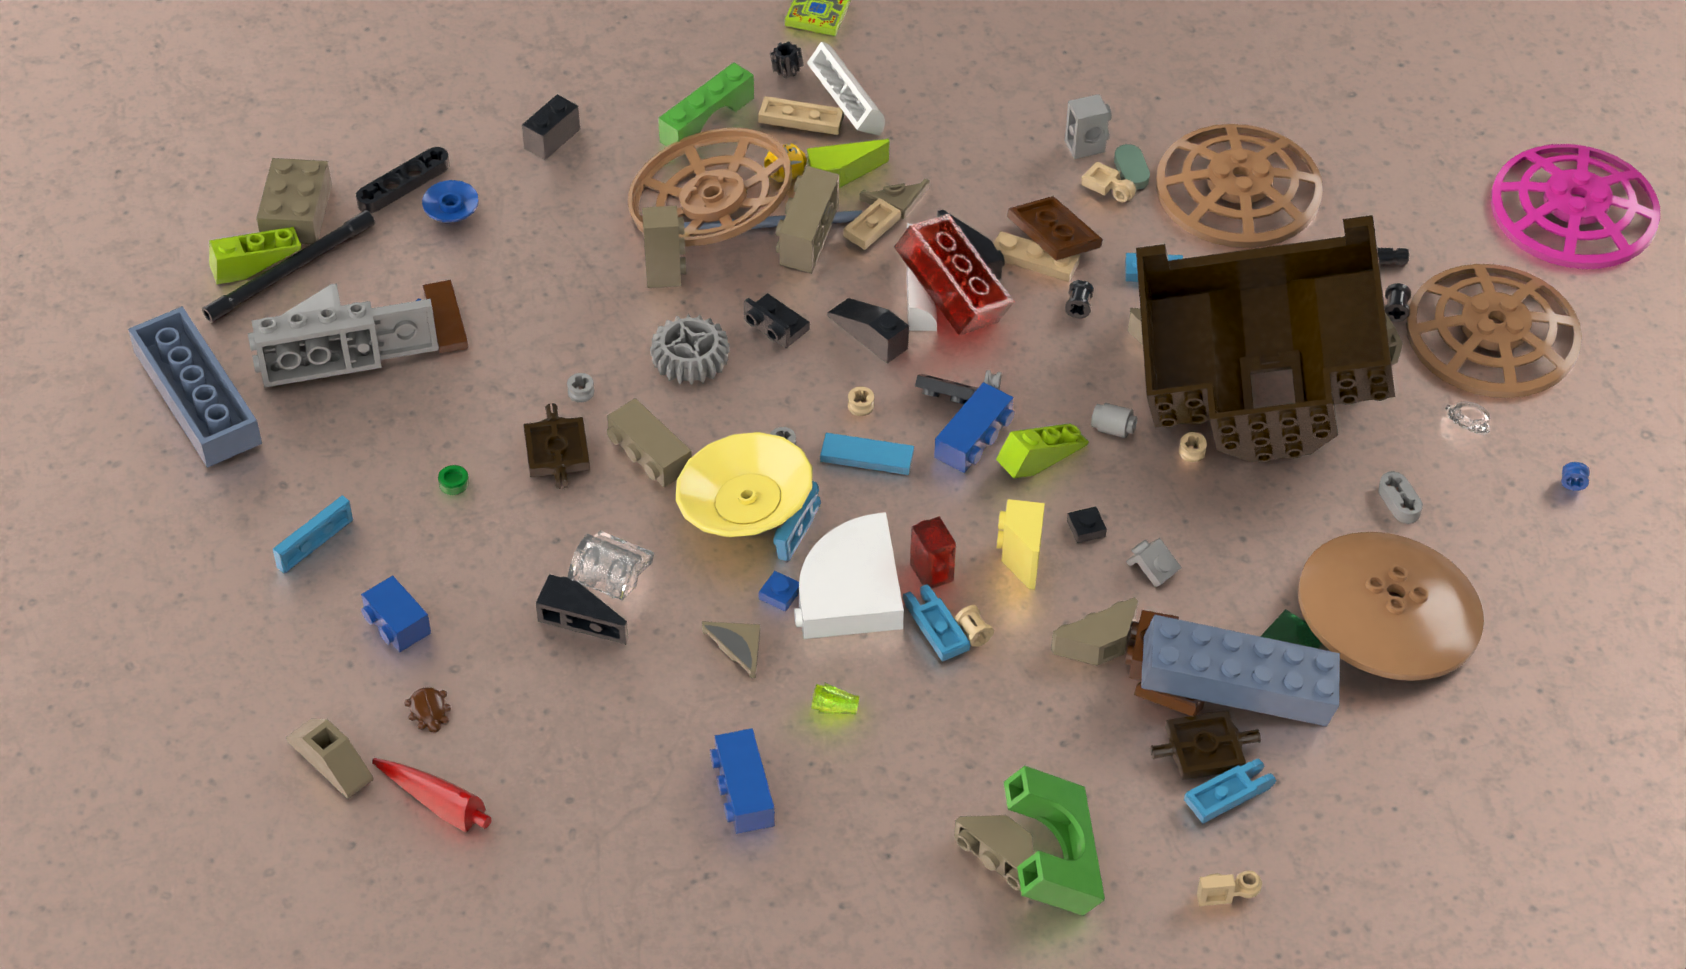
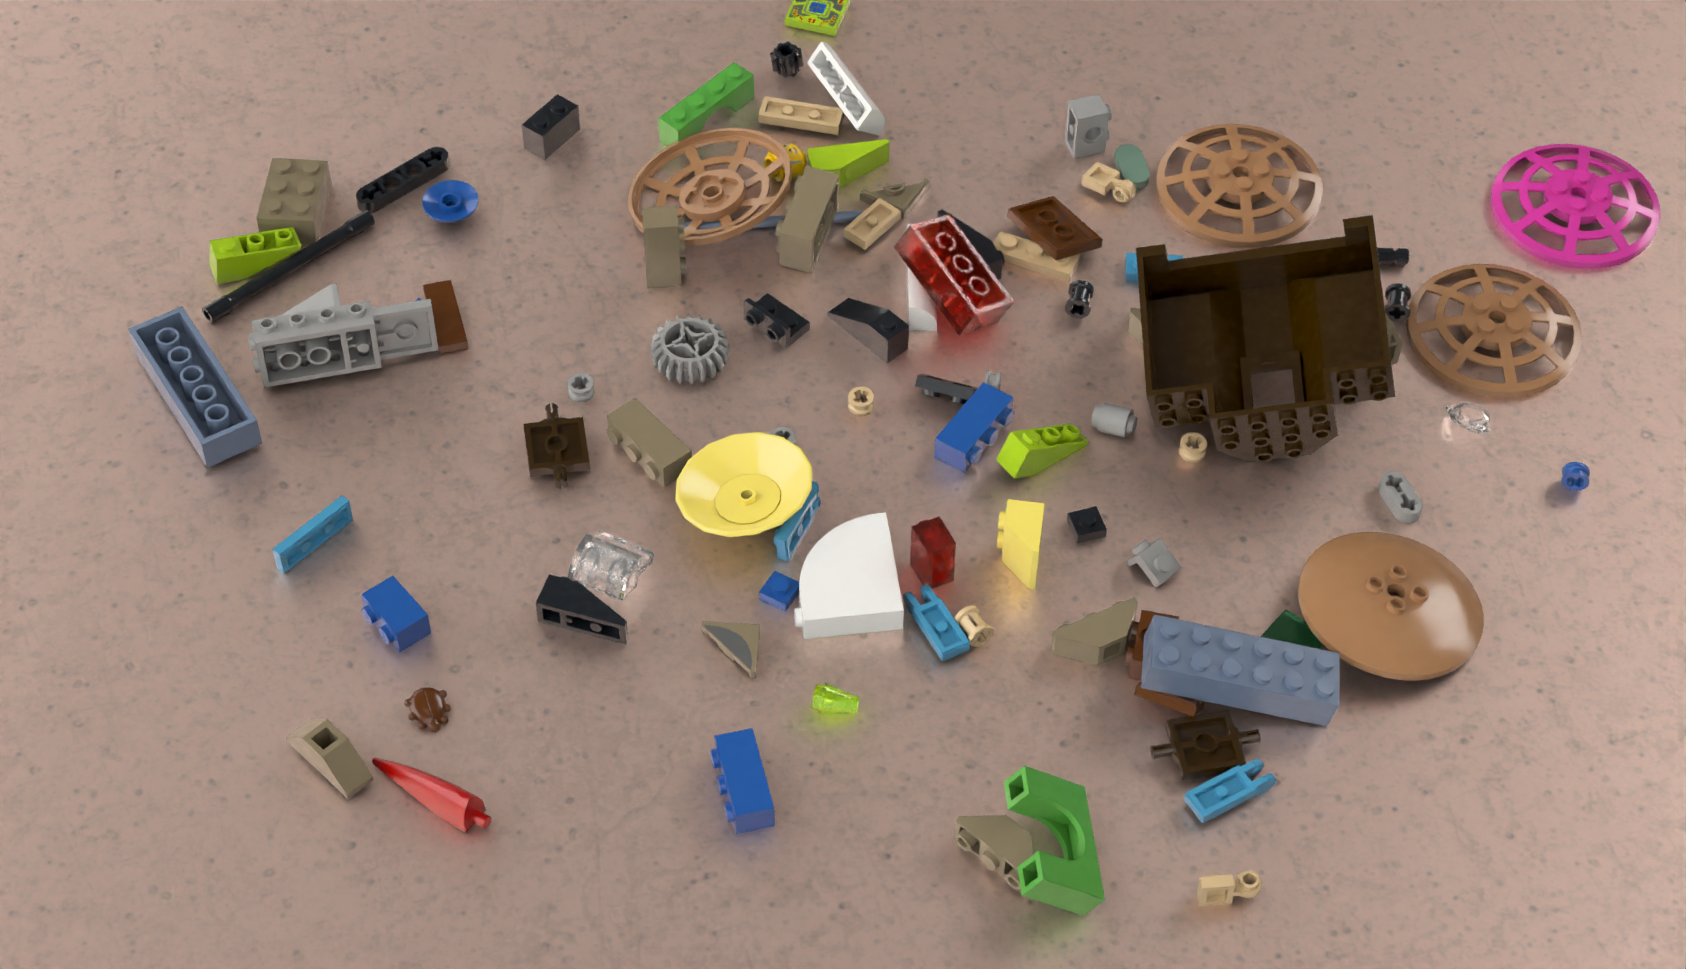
green tile [438,465,469,495] -> none
dark azure tile [820,433,914,475] -> none

